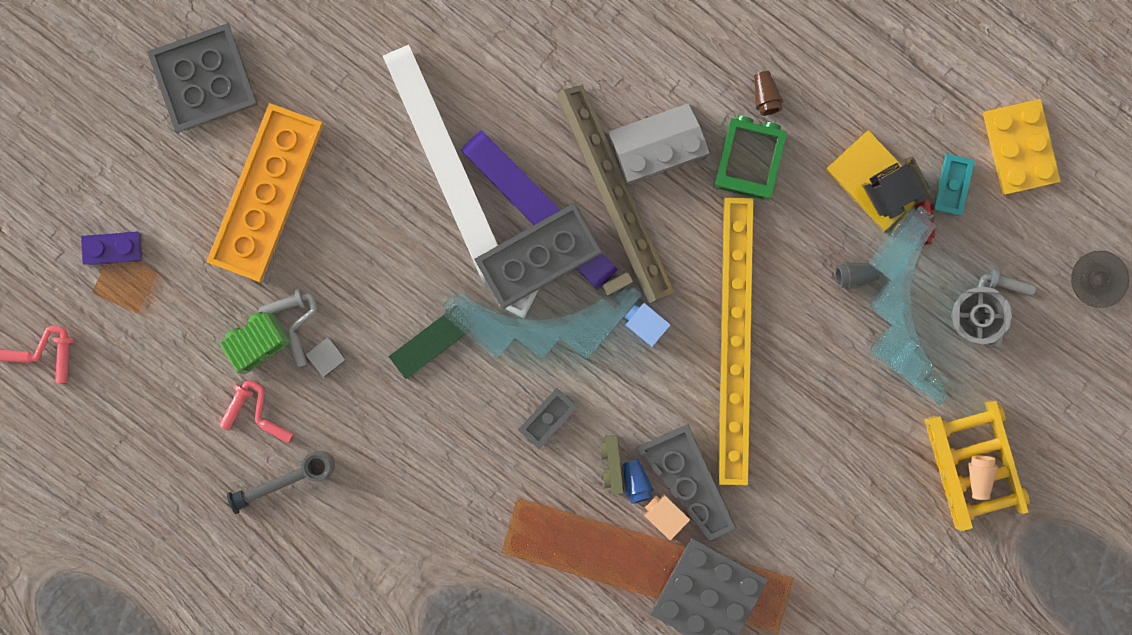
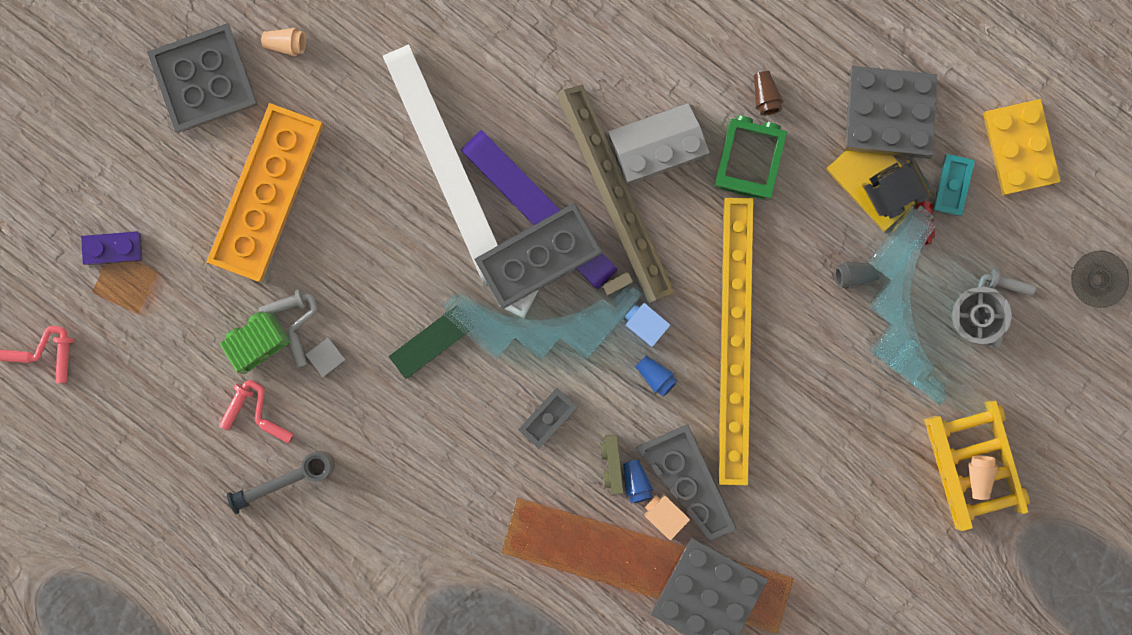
none -> light nougat cone [261,28,306,56]
none -> blue cone [635,355,678,397]
none -> dark grey plate [845,66,937,159]

